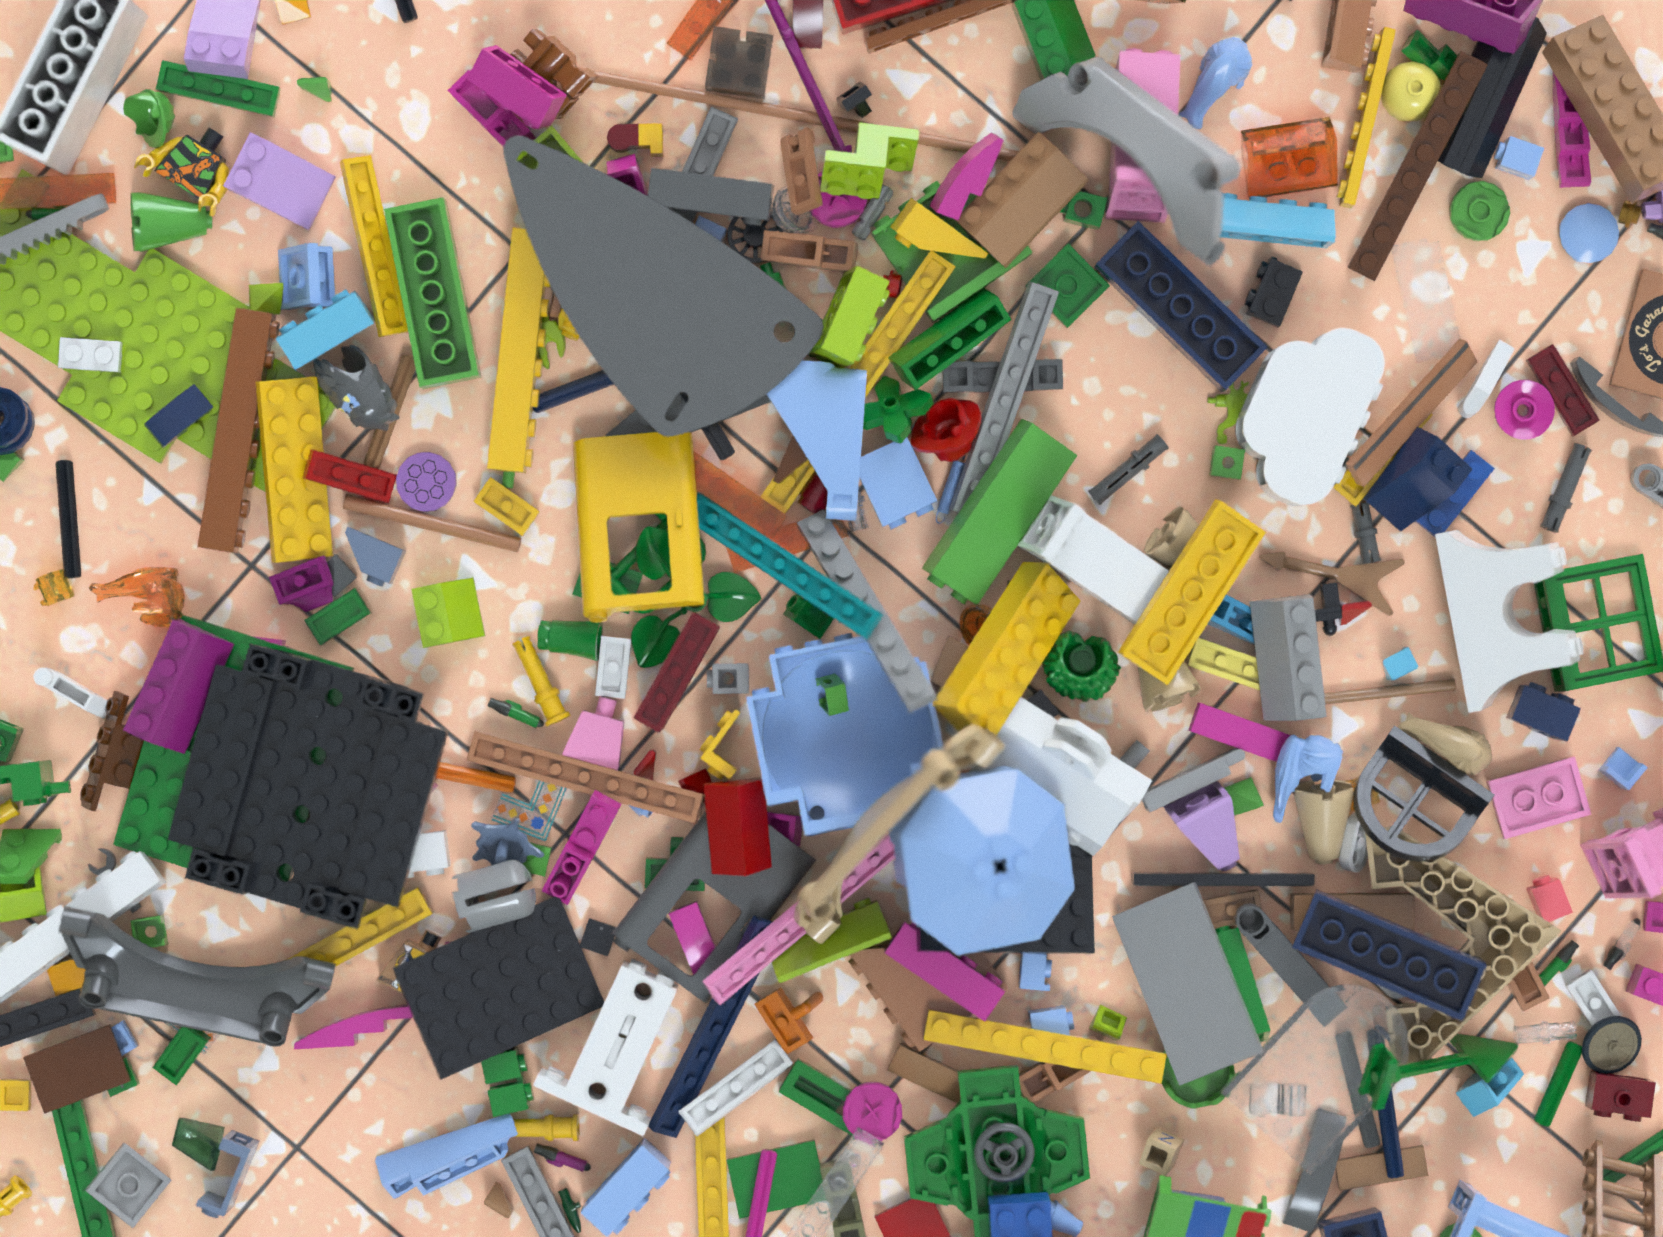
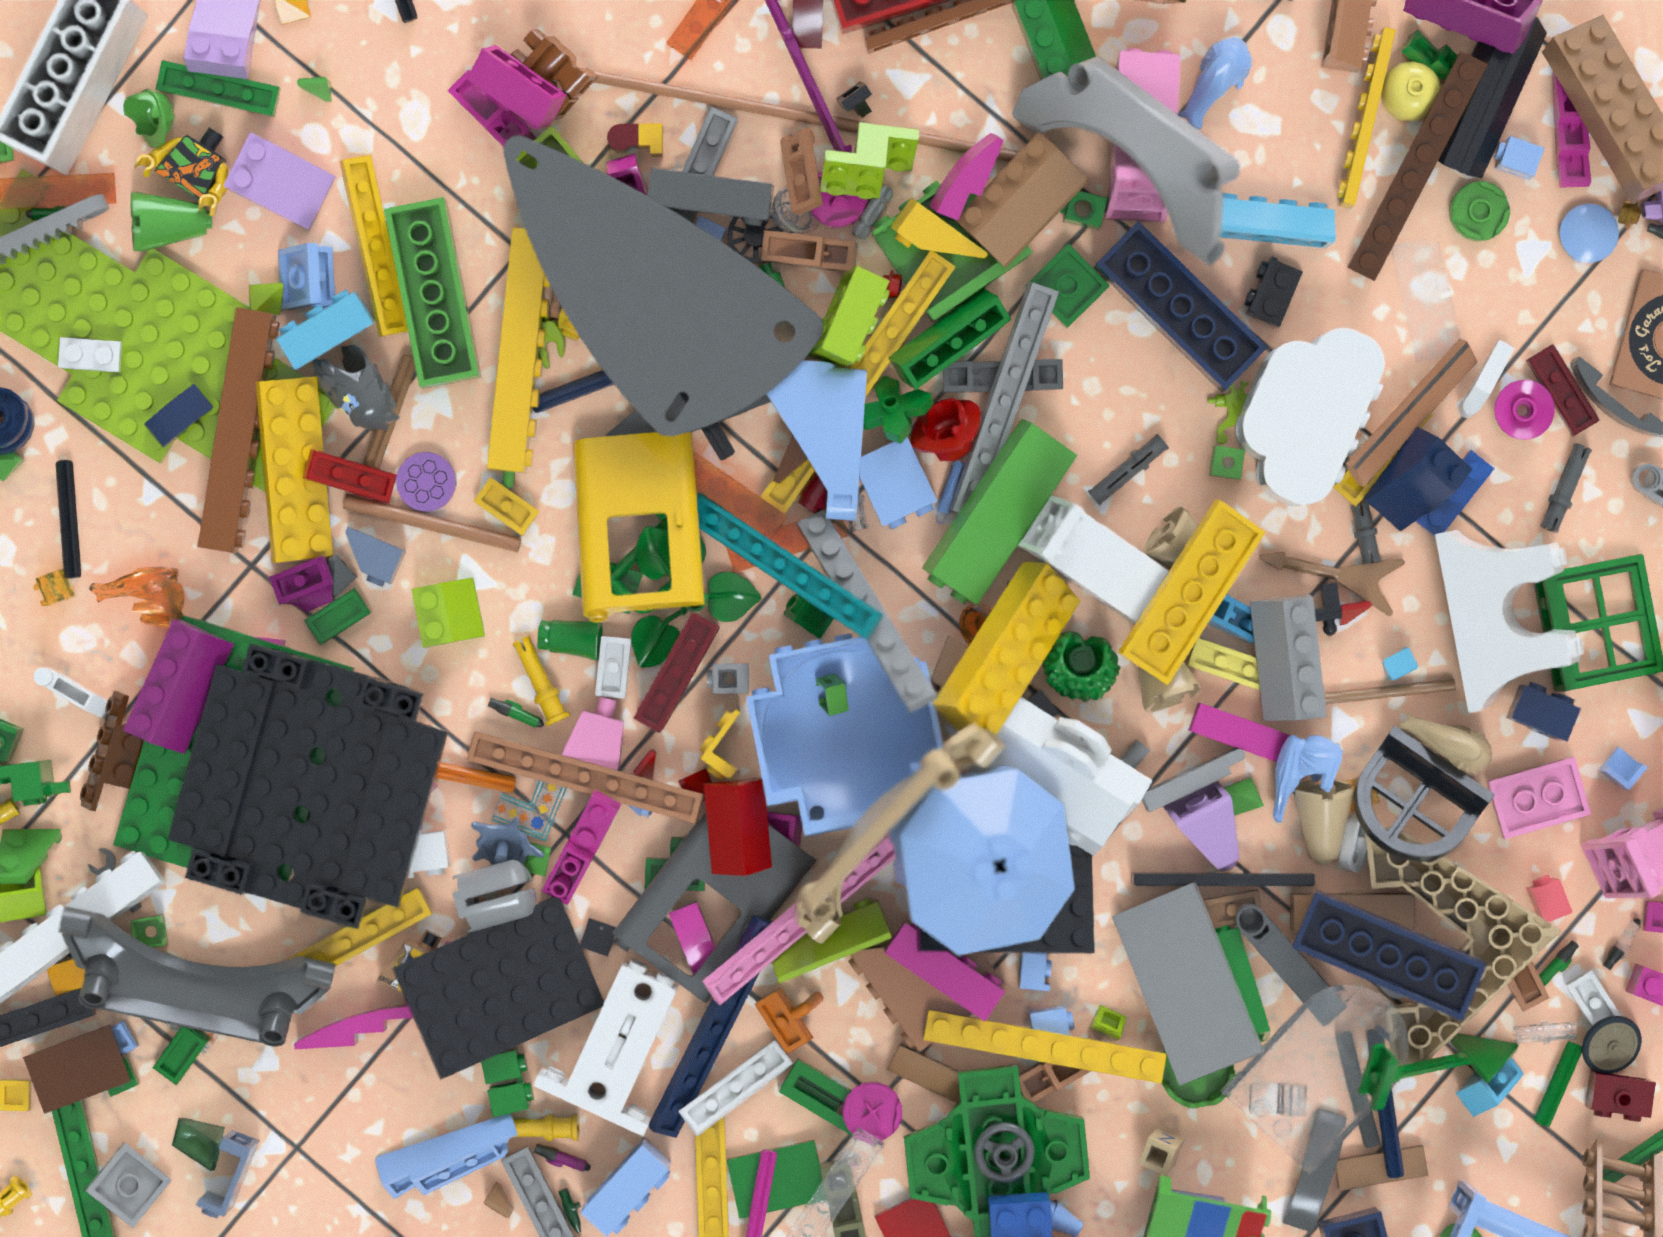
clear smoke piece [705,26,774,100] -> none
clear orange slope [1241,117,1338,198] -> none

